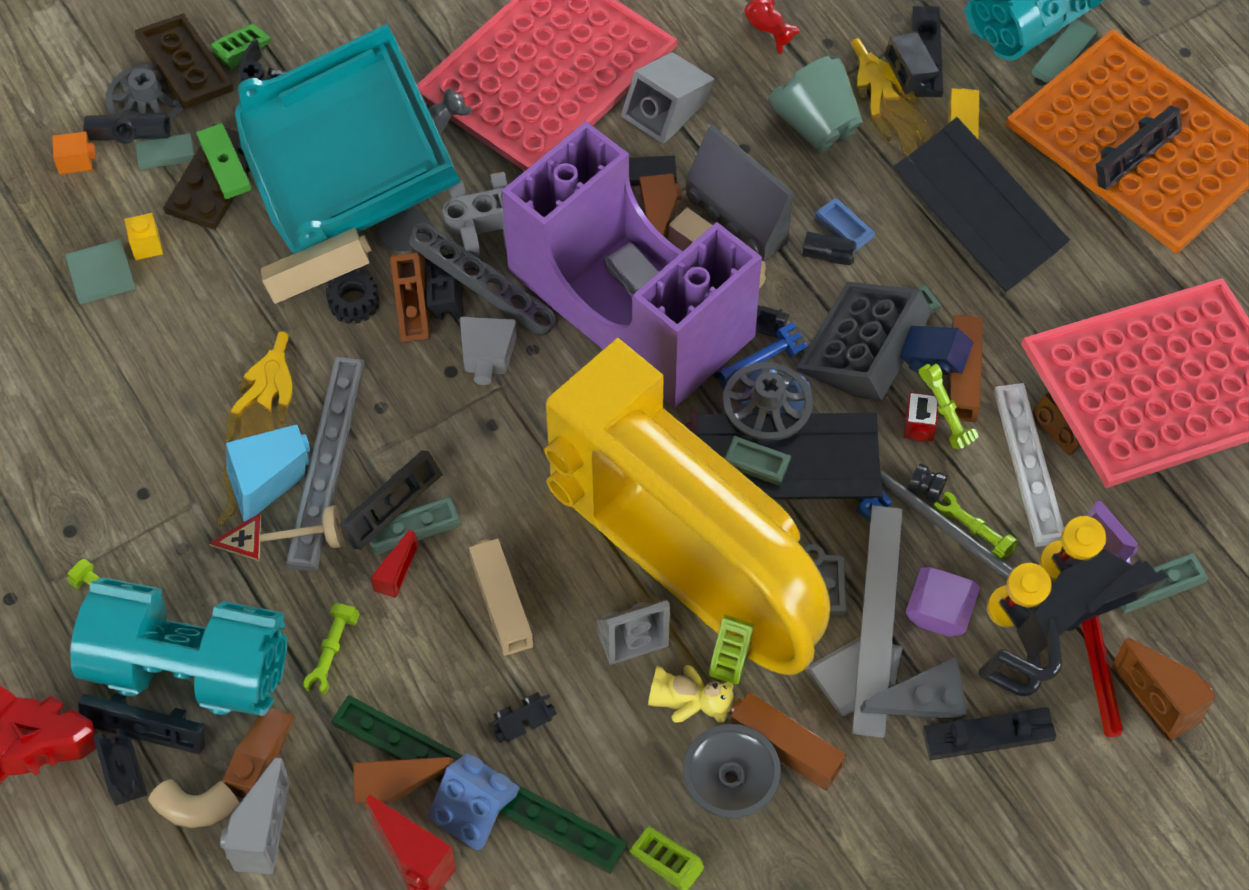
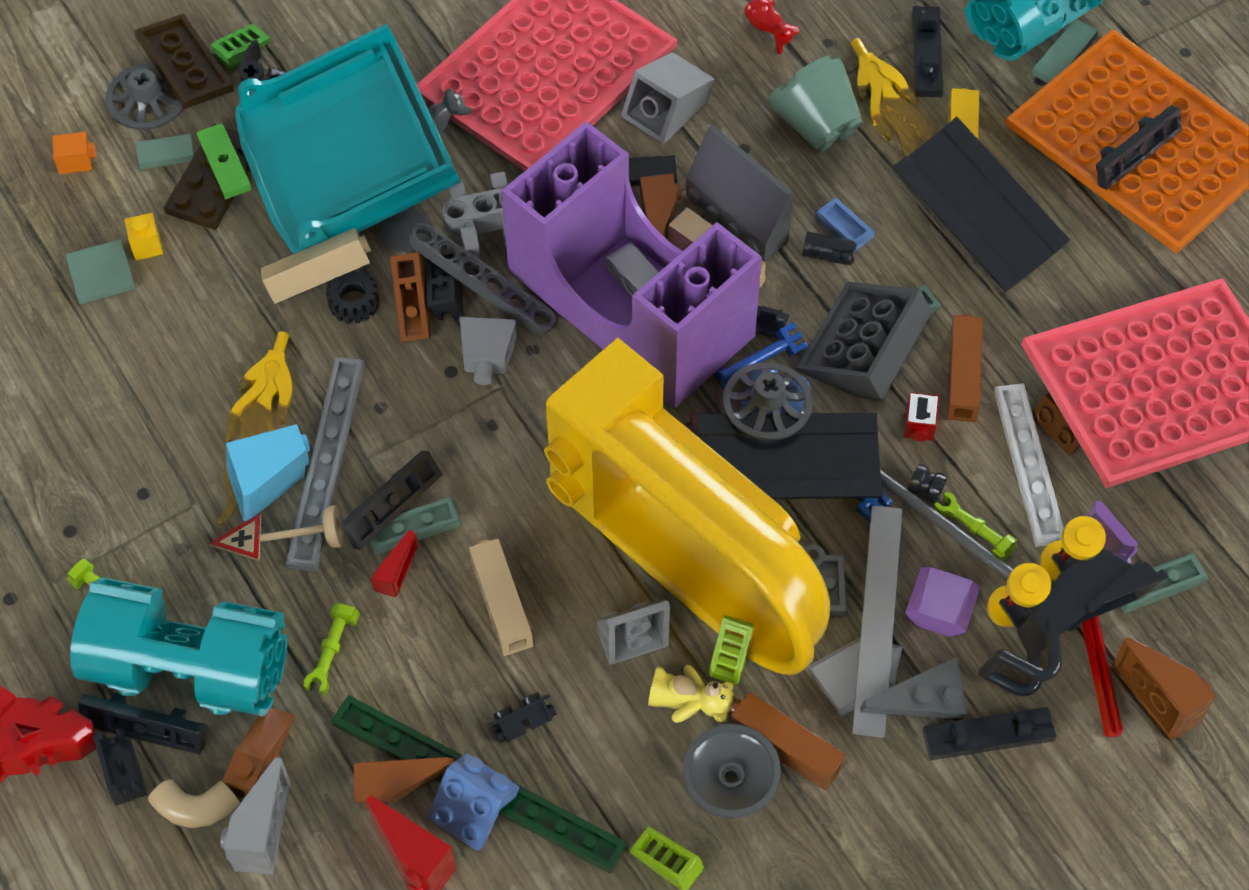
black piece [83,110,171,144] -> none
sand green tile [724,436,791,486] -> none
black hinge [884,32,939,94] -> none
dark blue brick [899,326,974,375] -> none
lime piece [918,364,979,449] -> none

